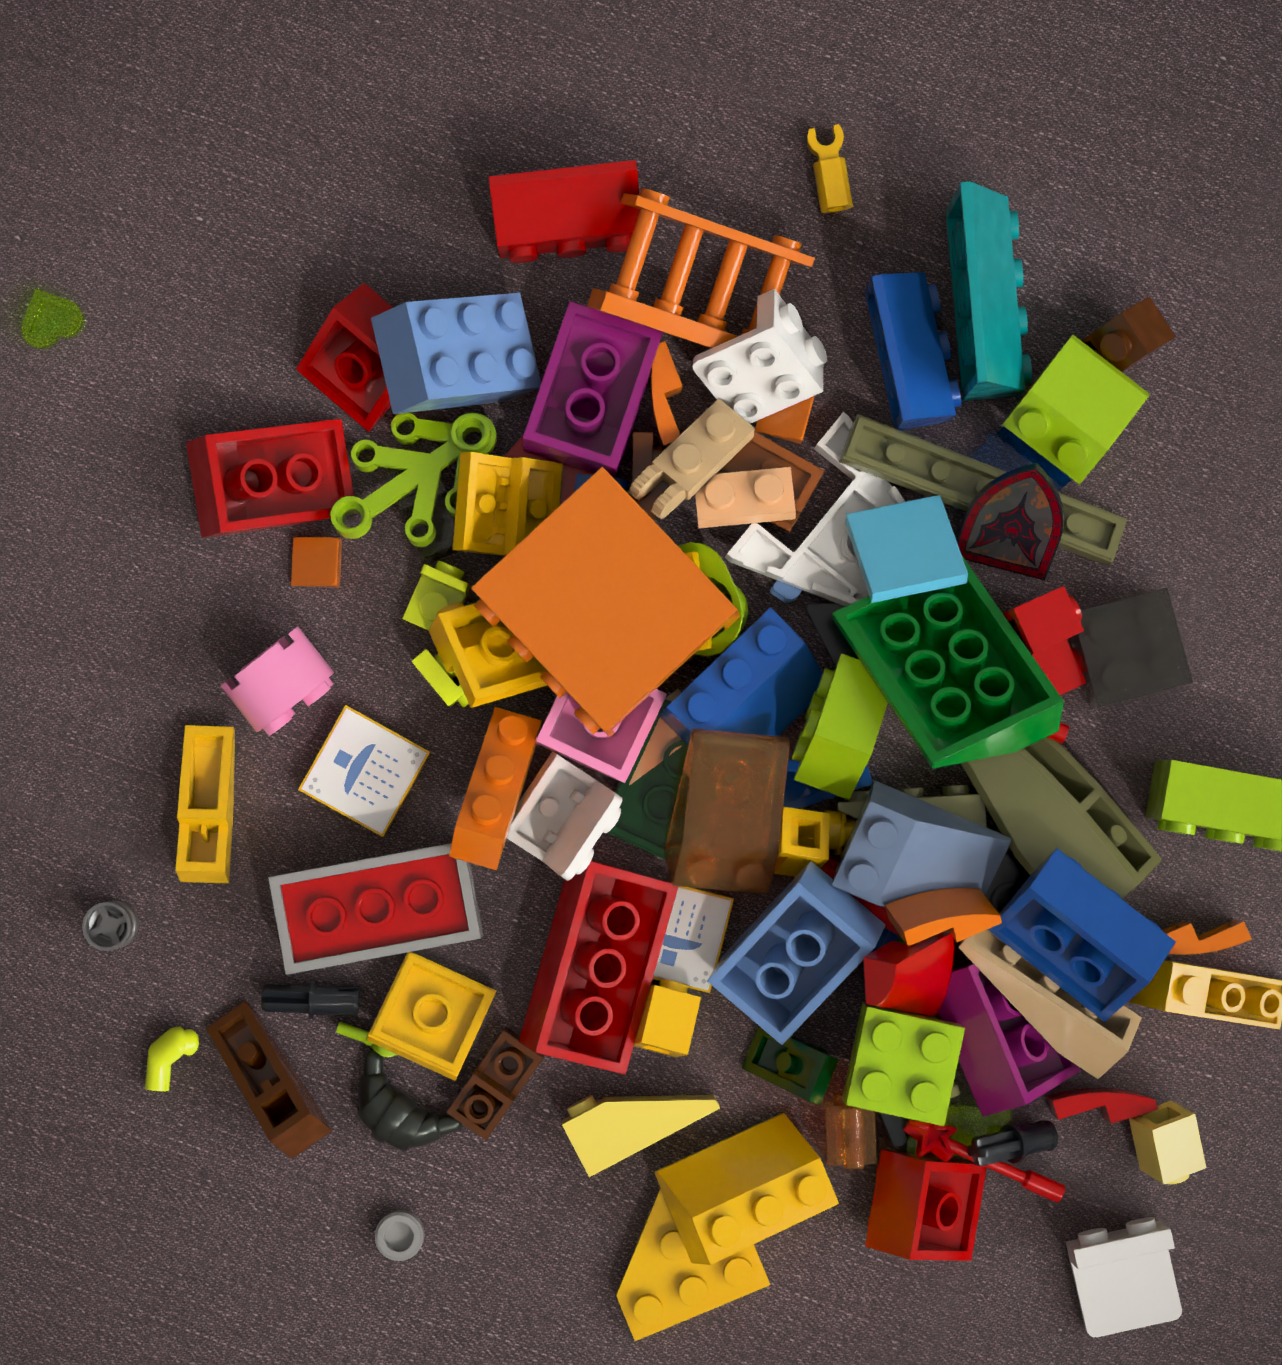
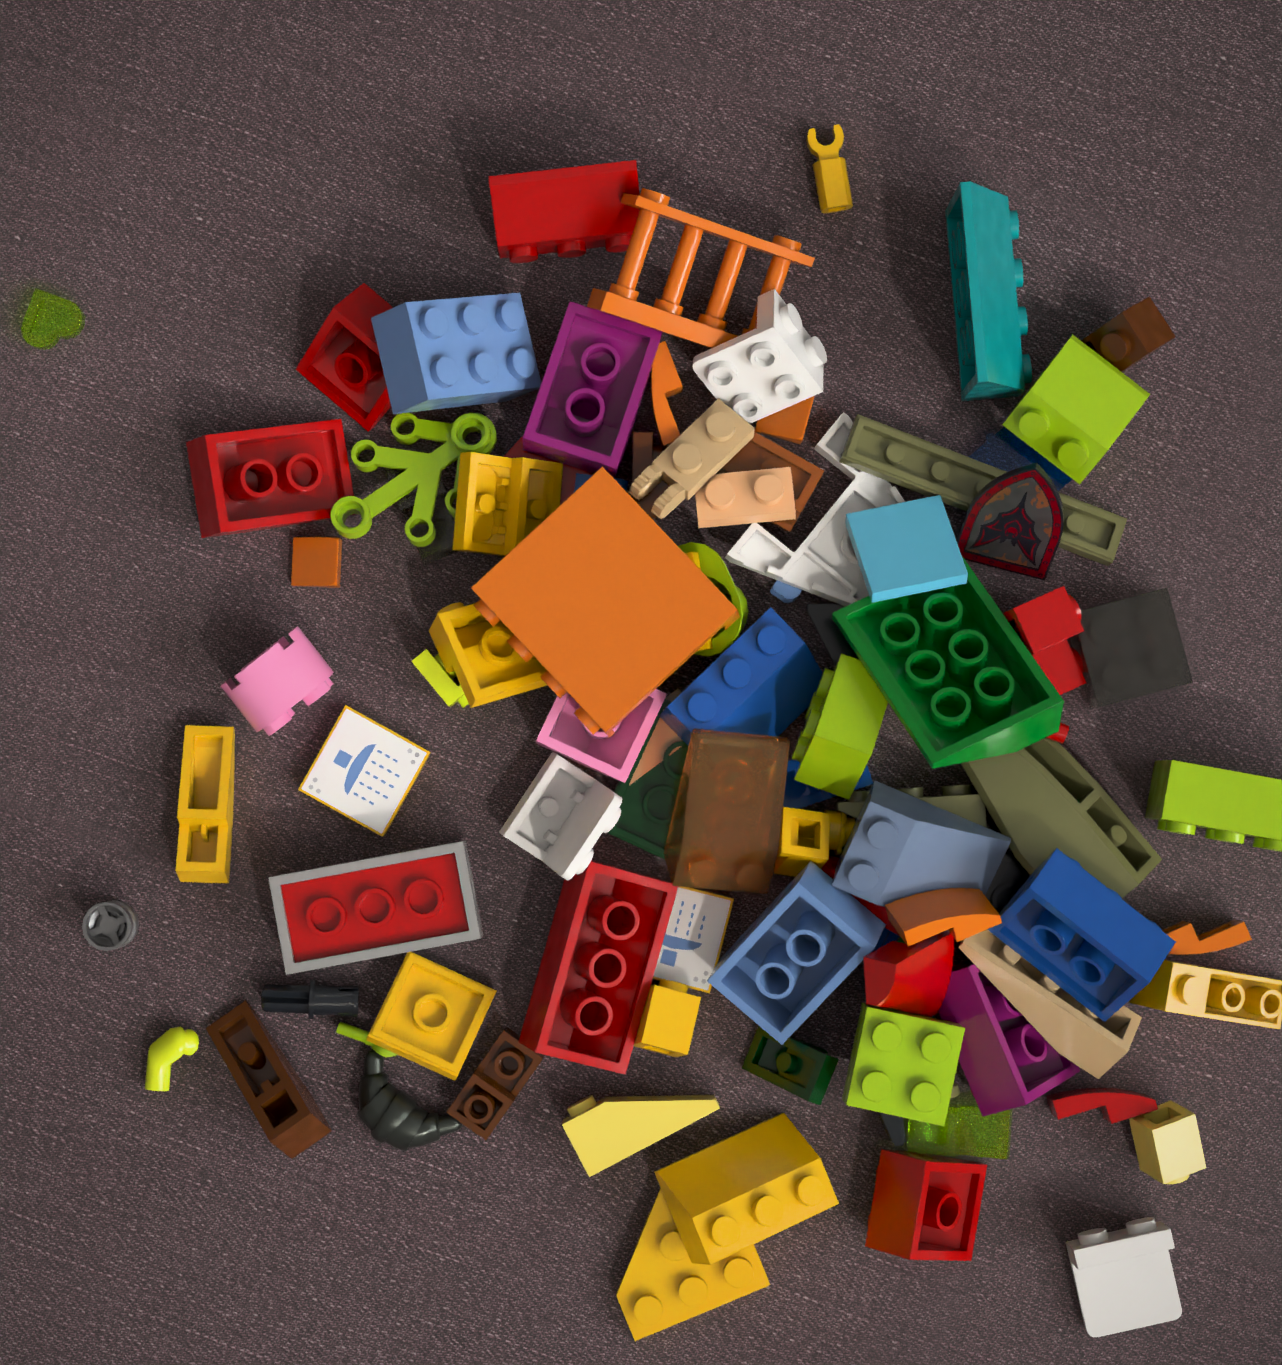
light grey tile [375,1210,425,1261] -> none
neon yellow bracket [402,560,471,631] -> none
orange brick [449,707,542,871] -> none
clear orange brick [822,1092,877,1169] -> none
blue slope [864,272,961,431] -> none
red piece [903,1120,1065,1203] -> none
black axle [967,1120,1058,1166] -> none

